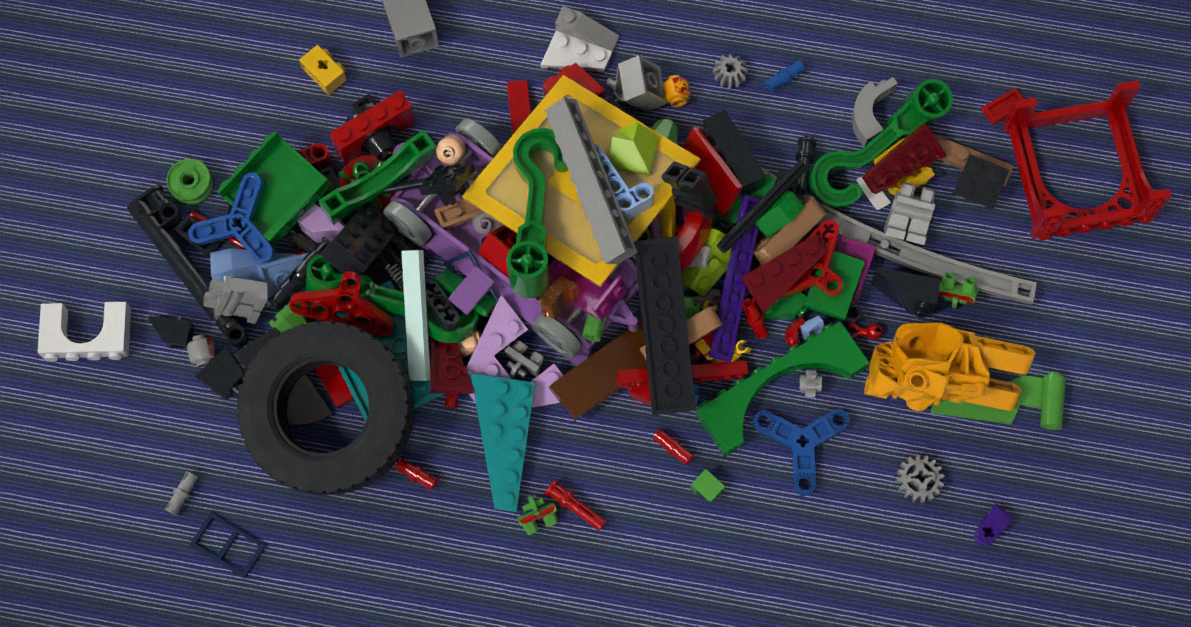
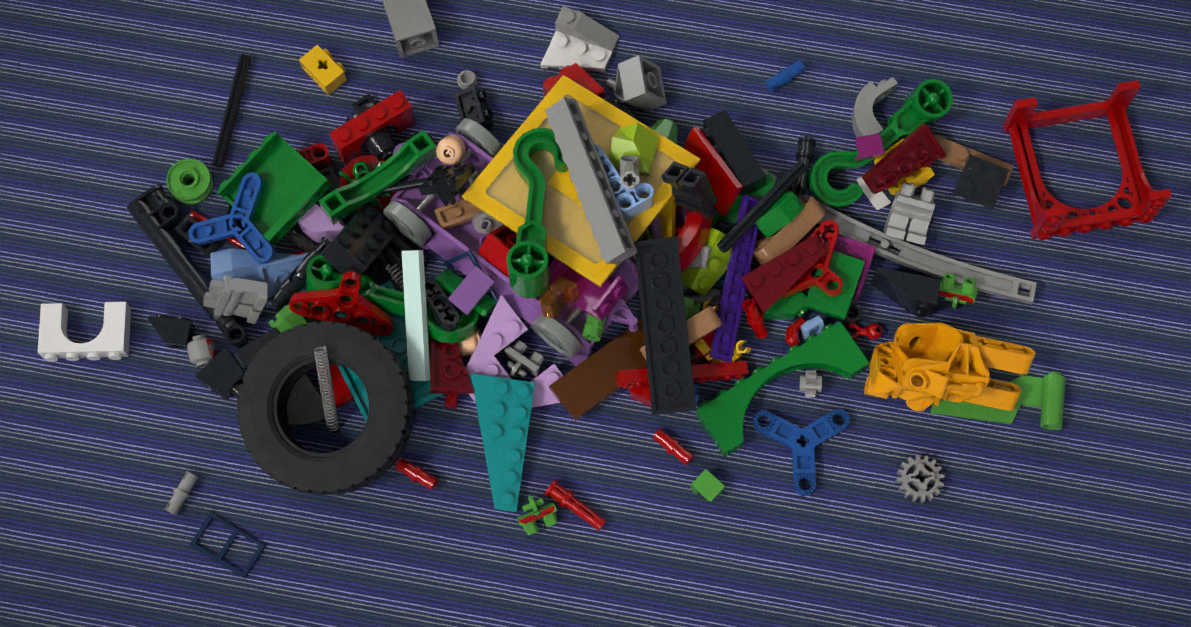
red tile [507,80,531,135] -> none
light orange head [663,75,691,107] -> none
light grey gear [713,53,748,90] -> none
dark purple piece [974,503,1014,546] -> none
red tile [981,88,1024,126] -> none
none -> black axle [212,54,251,168]
none -> light grey piece [314,345,339,432]
none -> black bracket [453,85,494,127]
none -> light grey plate [457,70,477,90]
none -> light grey piece [620,155,639,189]
none -> magenta panel [855,133,884,162]

